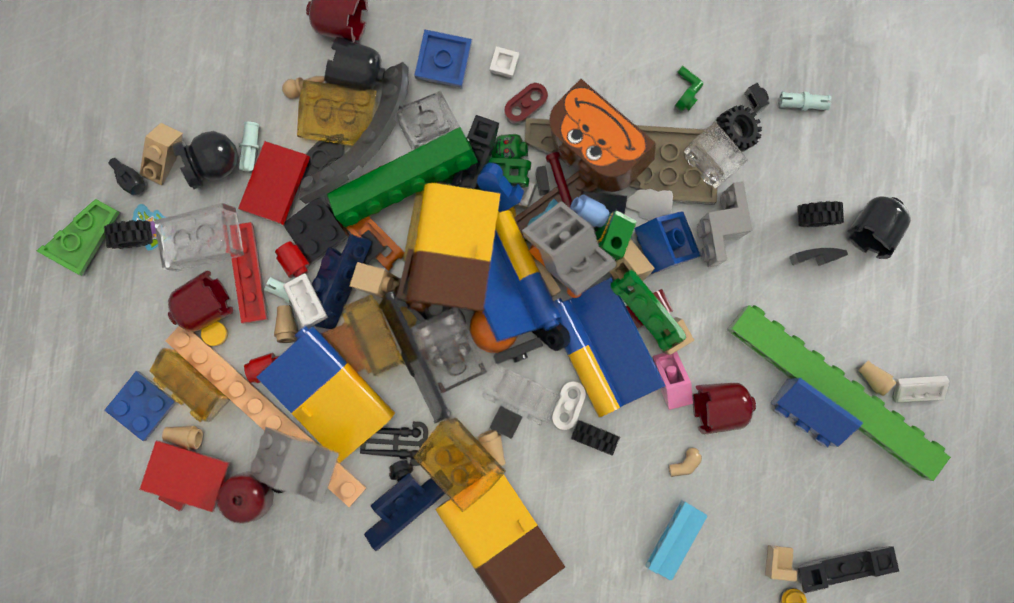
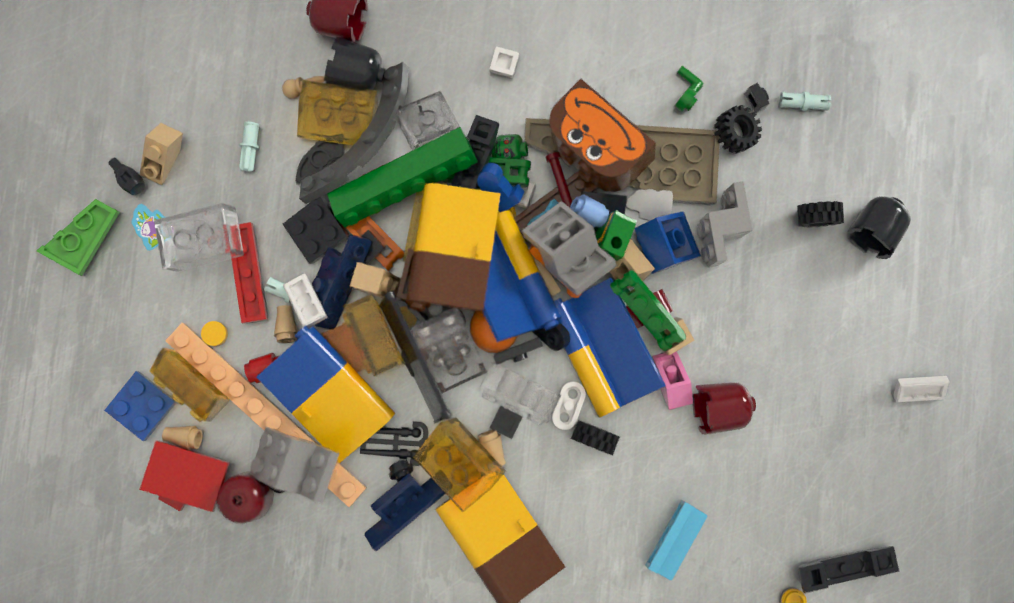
black tyre [104,220,153,249] -> none
dark red cylinder [168,271,233,332] -> none
black tile [173,131,238,190] -> none
red tile [238,141,310,225] -> none
red brick [275,241,310,278] -> none
blue plate [414,29,472,88] -> none
dark red plate [504,83,548,124] -> none
black tile [535,166,550,195] -> none
tan arm [669,448,702,477] -> none
clear brick [684,122,748,189] -> none
bright green brick [727,305,951,481] -> none
tan panel [765,545,797,581] -> none
blue slope [771,378,863,448] -> none
black slope [789,248,848,266] -> none
tan cone [858,360,897,396] -> none

